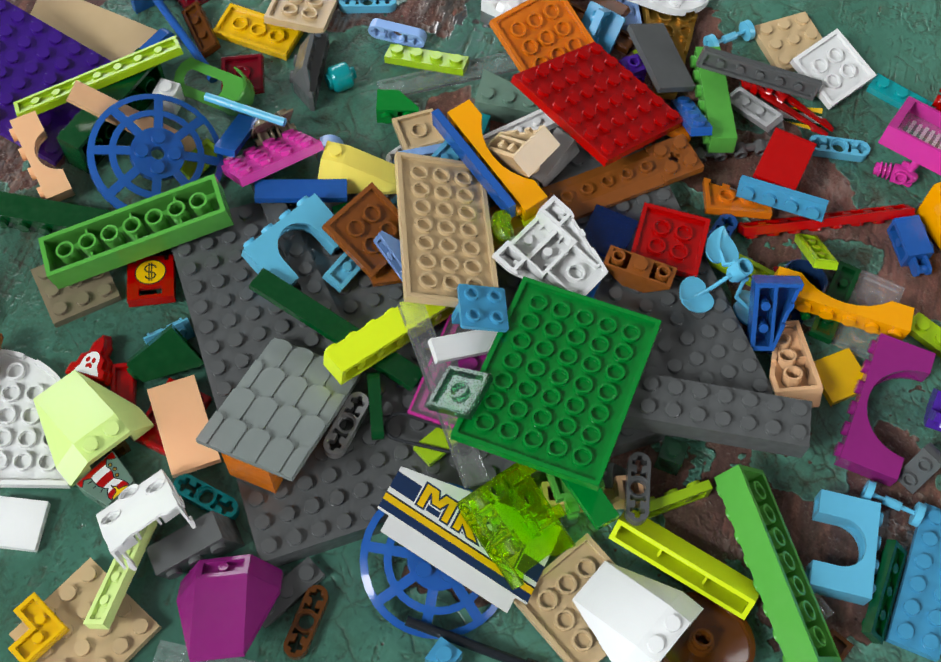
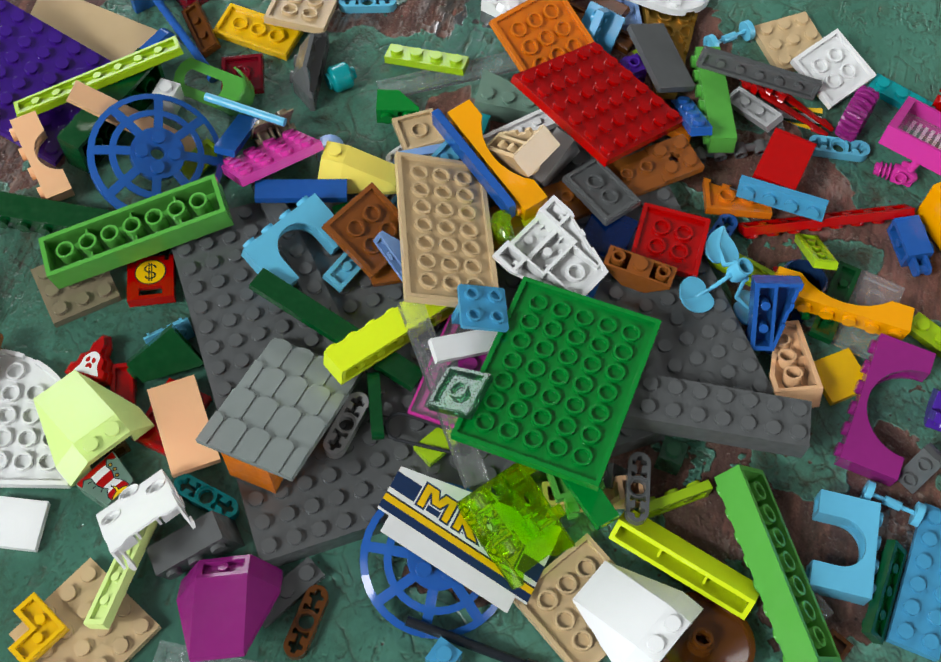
light blue beam [368,18,427,48] -> none
none -> dark grey tile [562,158,641,226]
none -> magenta gear [835,85,880,142]

